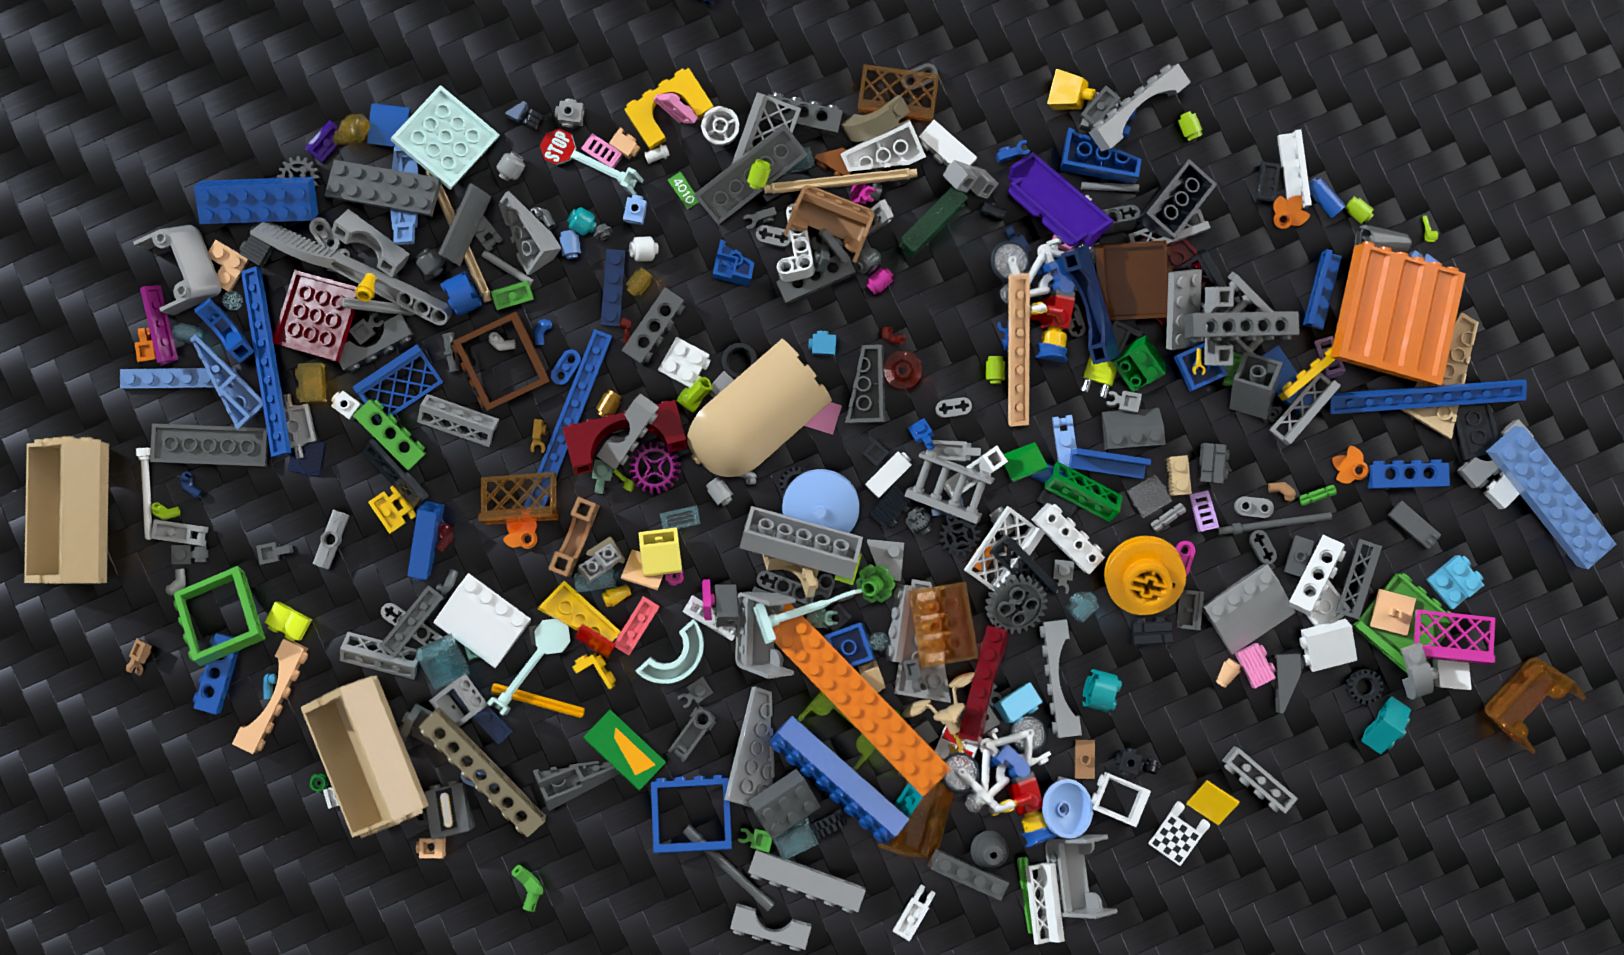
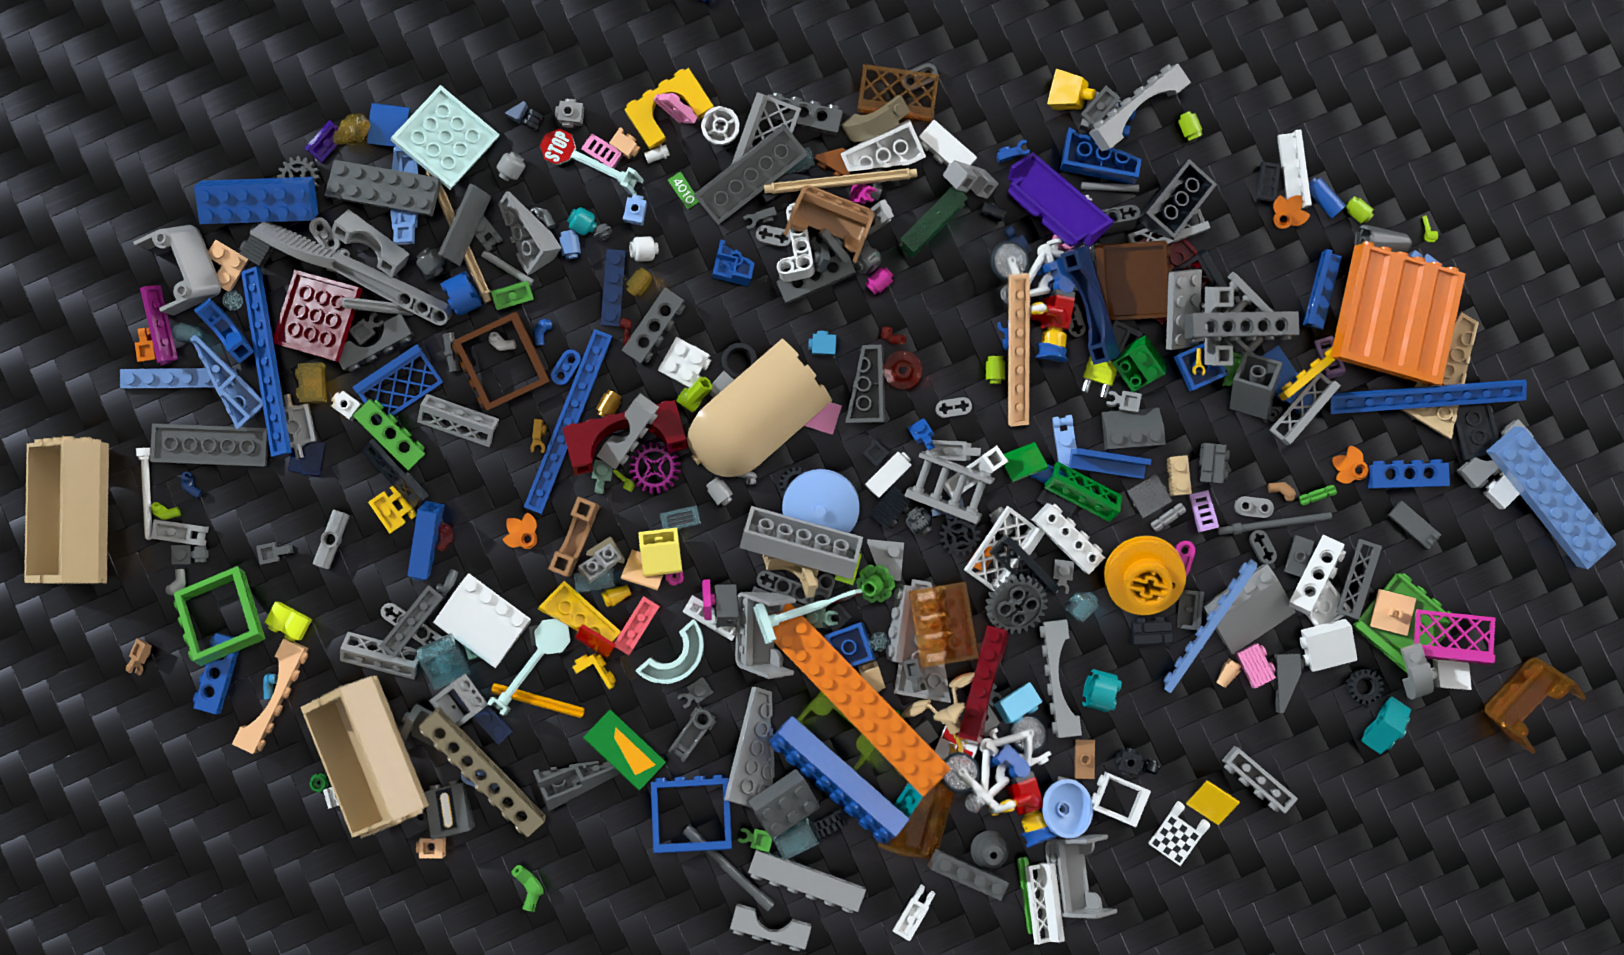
yellow cone [355,273,376,302] -> none
clear orange fence [479,472,558,525] -> none
lime brick [747,159,771,190] -> none
medium azure plate [1426,555,1484,609] -> none
none -> medium blue plate [1164,559,1257,693]

